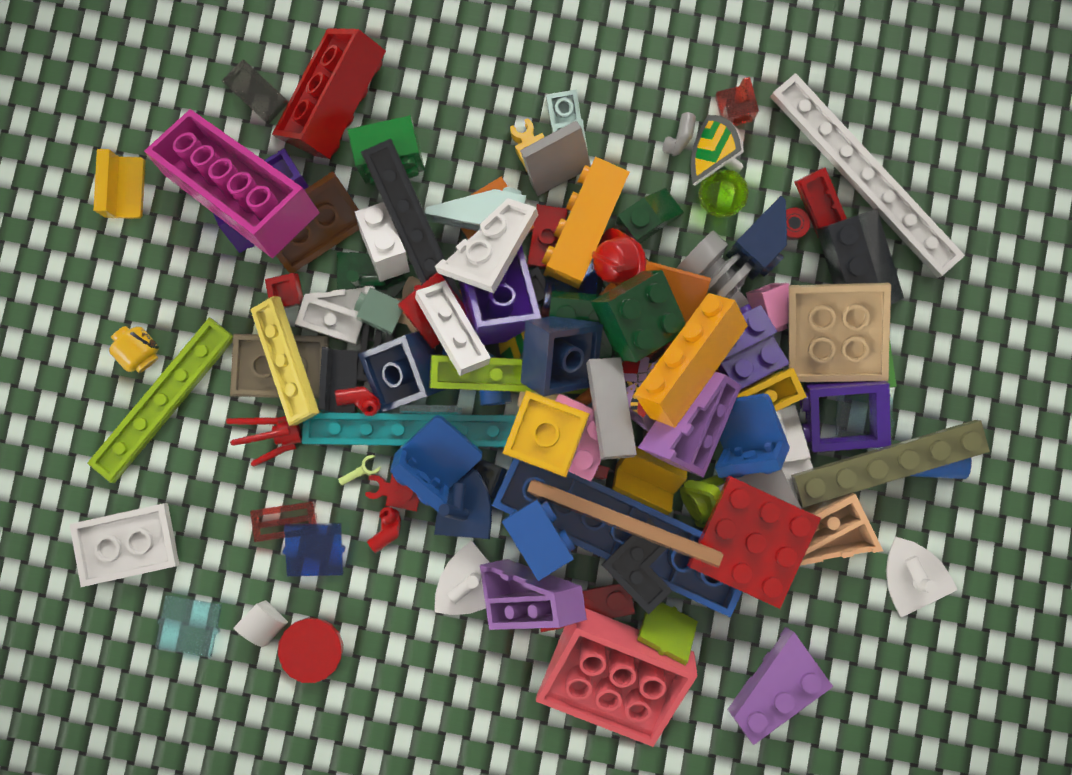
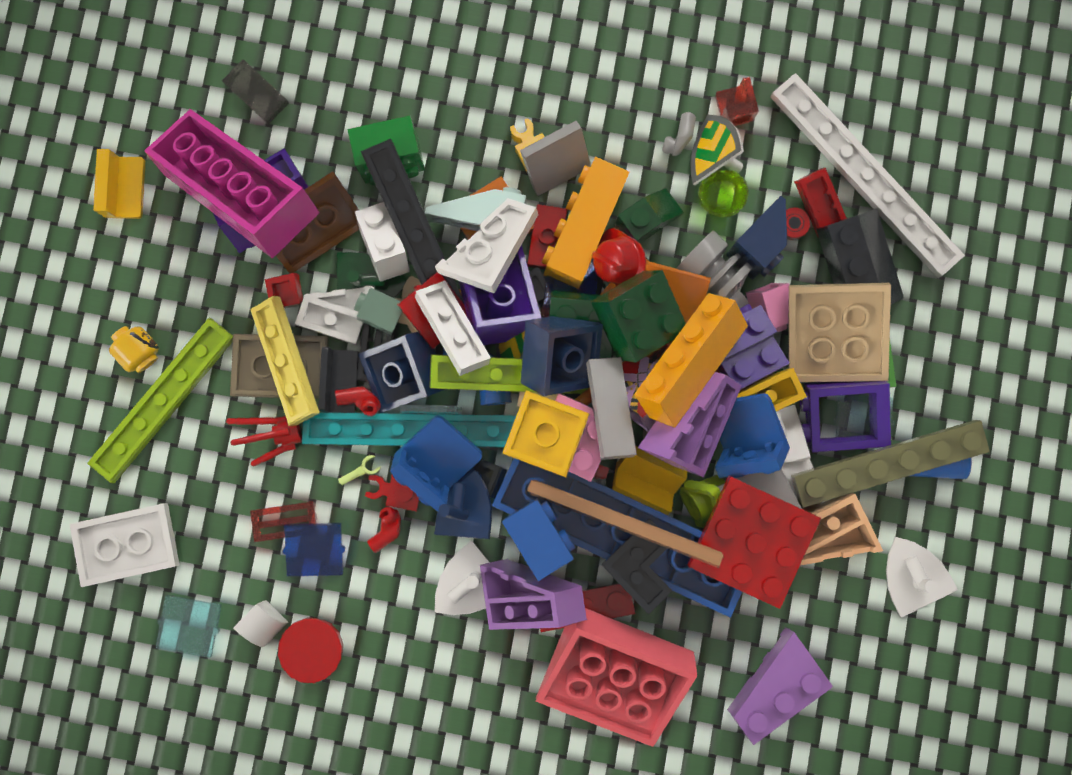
red slope [272,28,386,159] -> none
light aqua slope [546,89,588,151] -> none
lime piece [637,602,698,665] -> none

